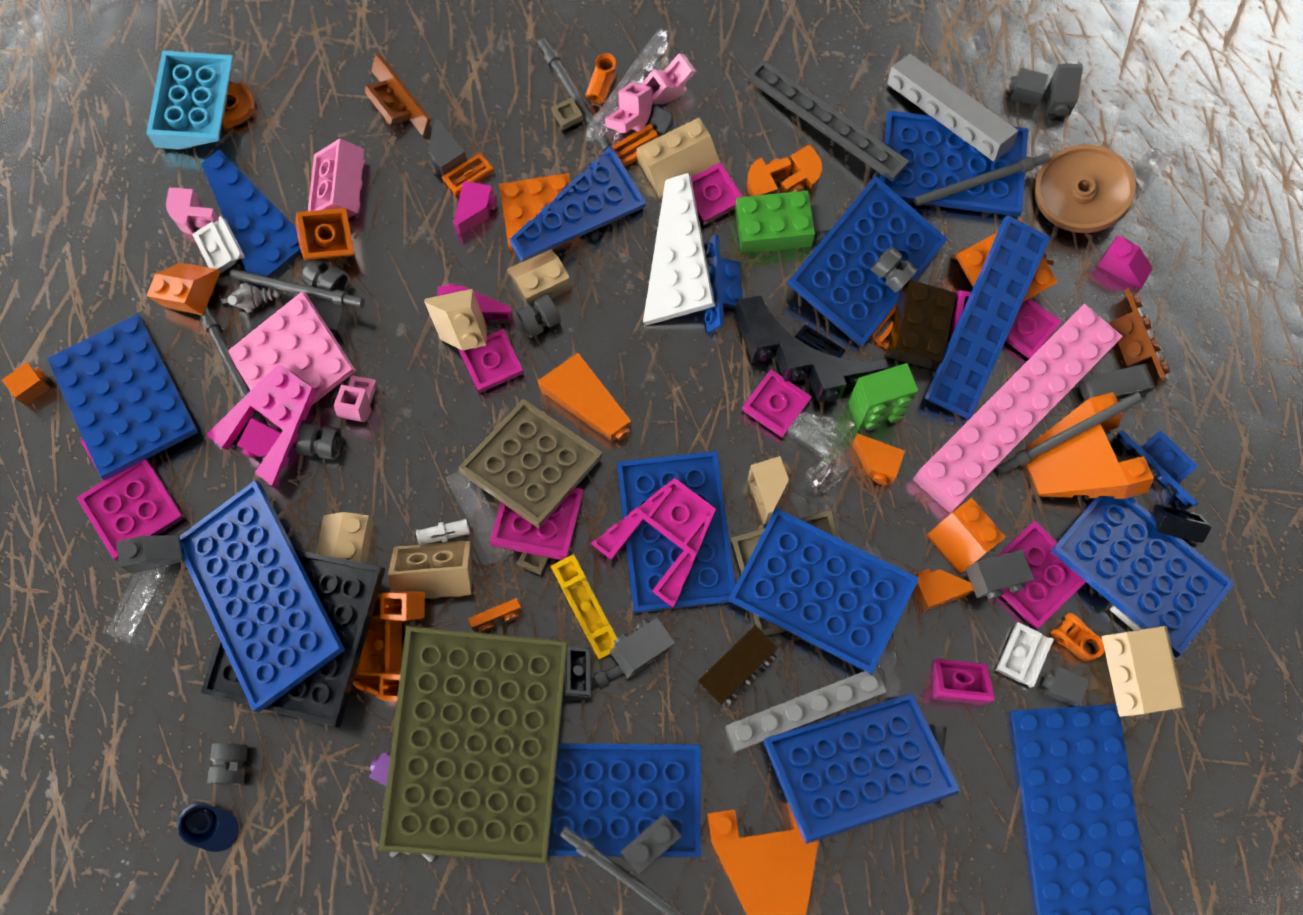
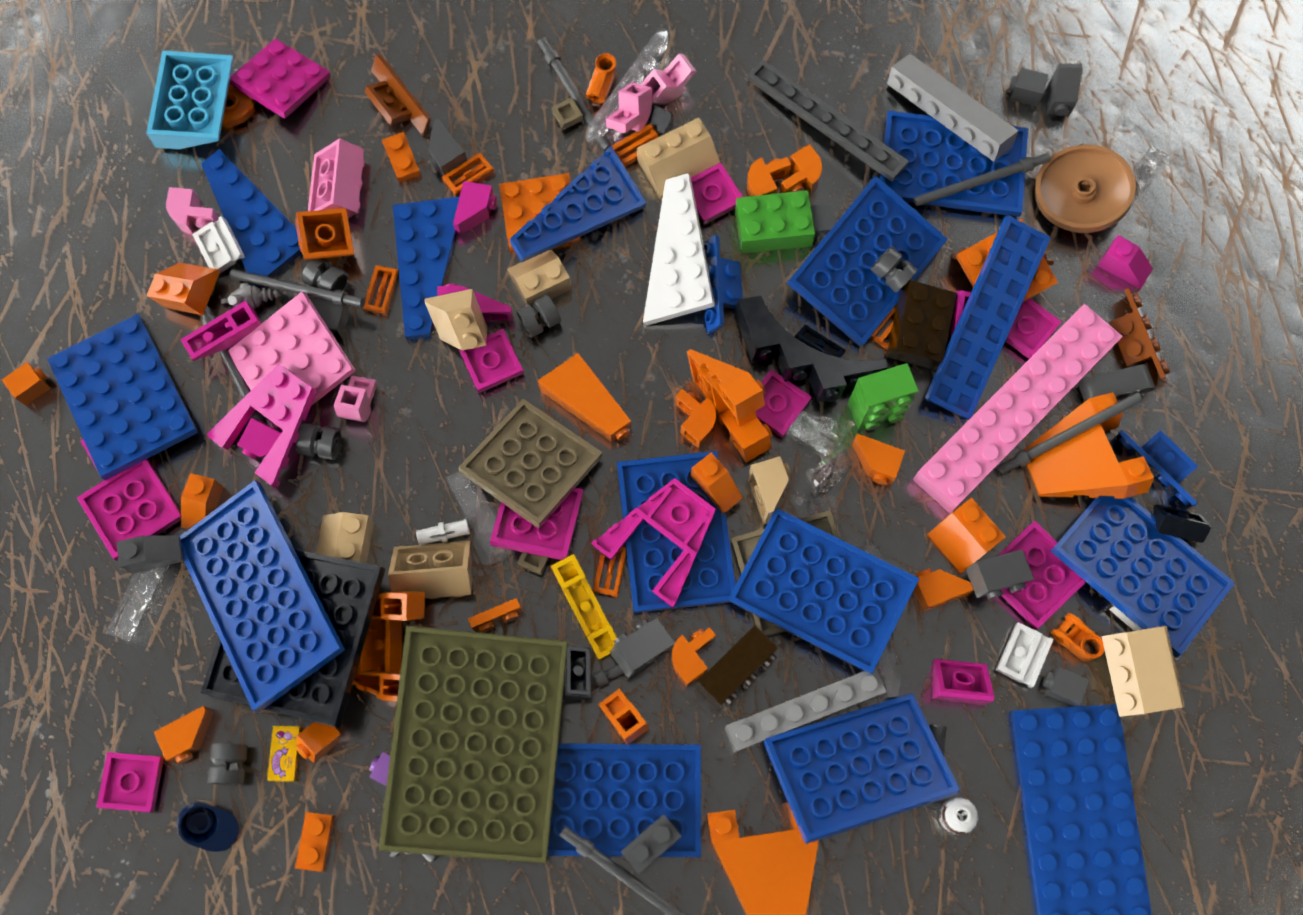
none -> dark pink plate [96,752,164,813]
none -> orange slope [154,706,214,764]
none -> dark pink slope [180,301,262,361]
none -> orange slope [181,473,224,530]
none -> dark pink plate [230,38,330,119]
none -> yellow tile [267,726,302,782]
none -> orange plate [295,812,335,872]
none -> orange brick [296,722,341,763]
none -> orange tile [362,265,399,316]
none -> orange plate [382,132,421,183]
none -> blue wing [393,196,460,340]
none -> orange tile [593,546,627,598]
none -> orange brick [598,688,650,745]
none -> orange brick [672,627,716,688]
none -> orange brick [675,389,716,449]
none -> orange wedge [686,349,773,463]
none -> orange slope [691,452,743,514]
none -> white head [939,798,978,834]

